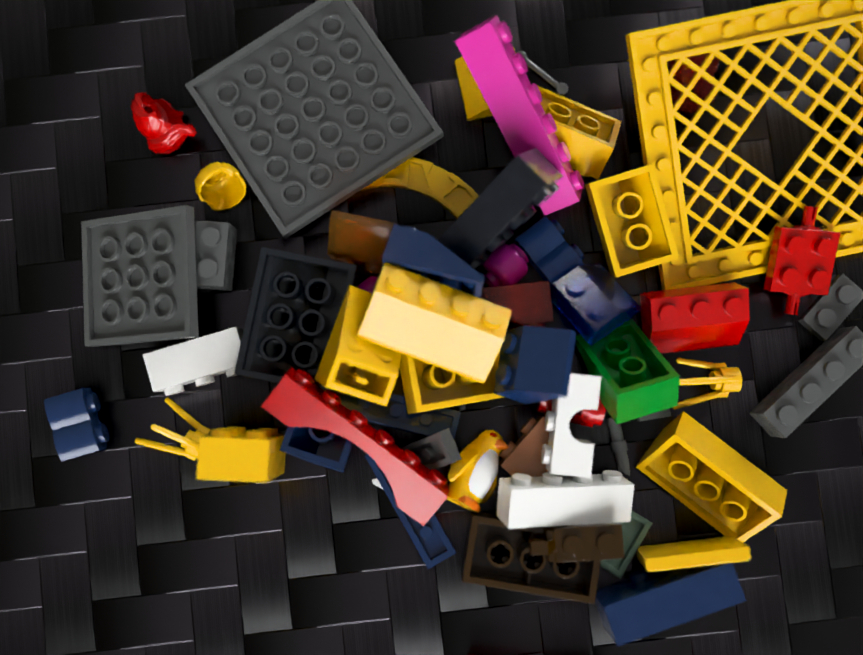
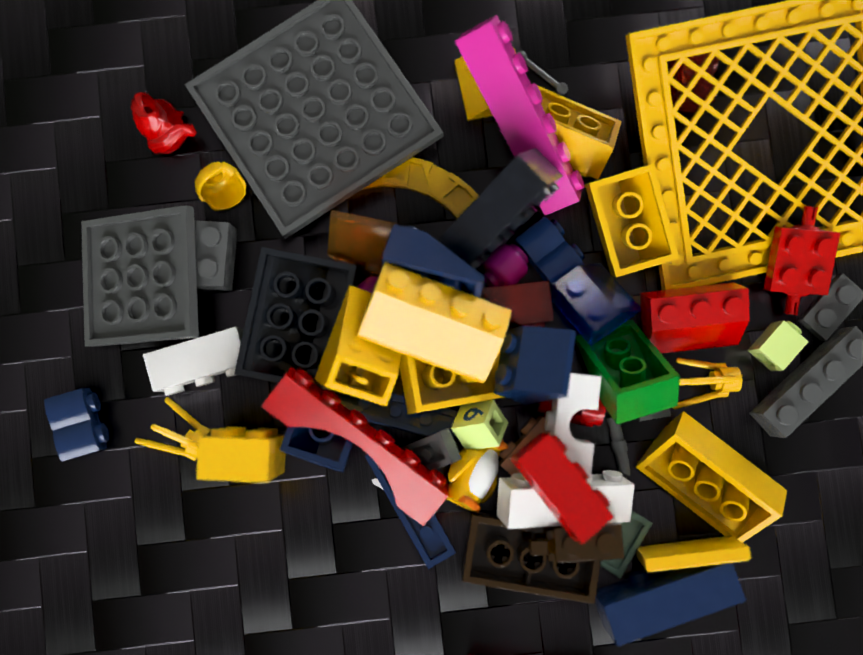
none -> yellowish green brick [451,400,508,449]
none -> red brick [510,433,614,544]
none -> yellowish green brick [747,320,809,371]

